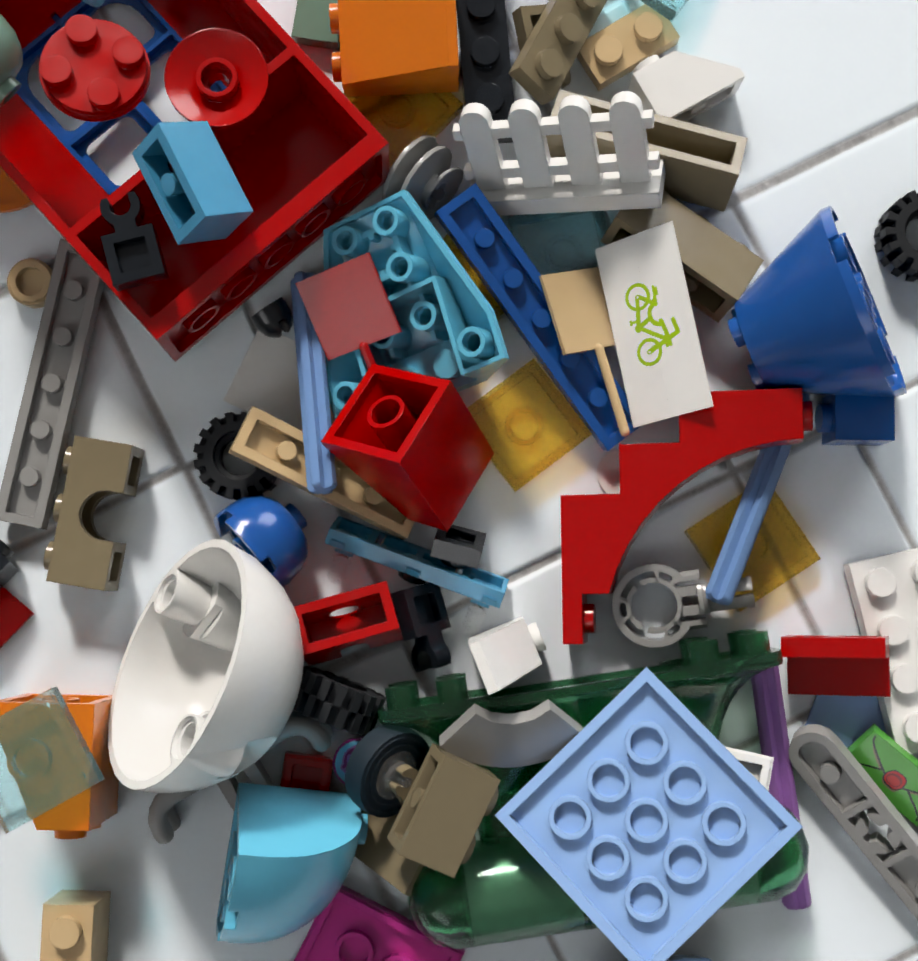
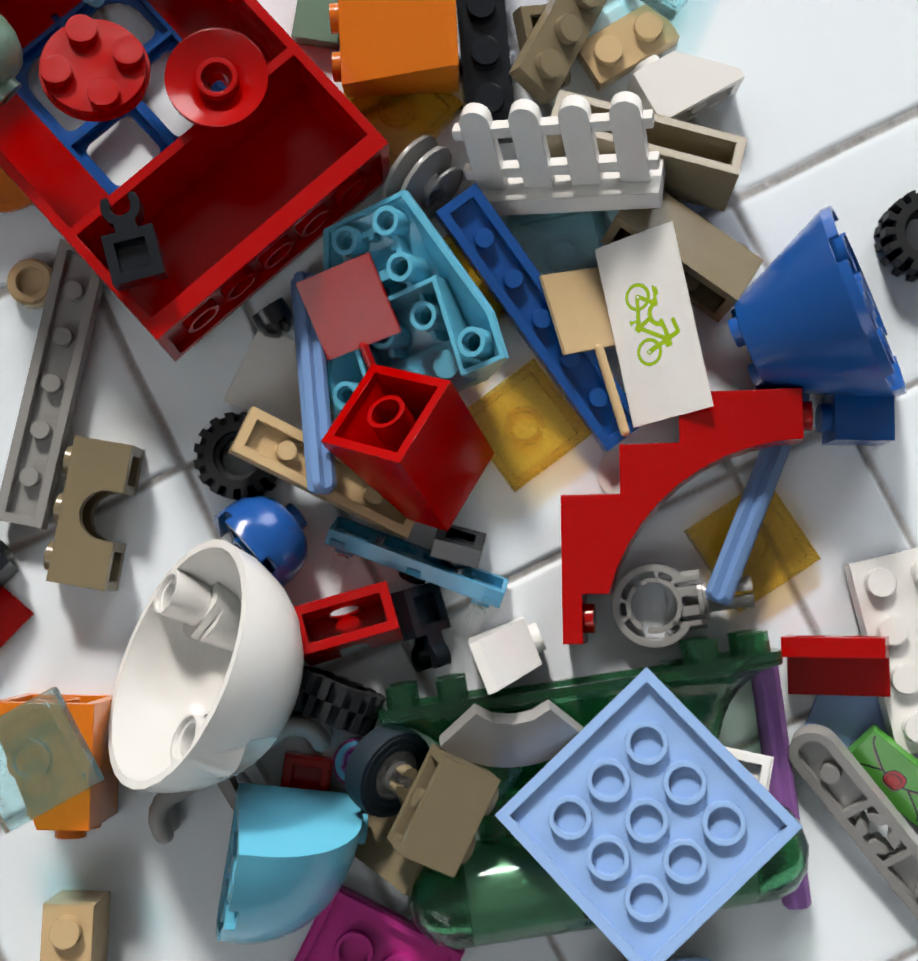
dark azure brick [132,121,253,245] -> none

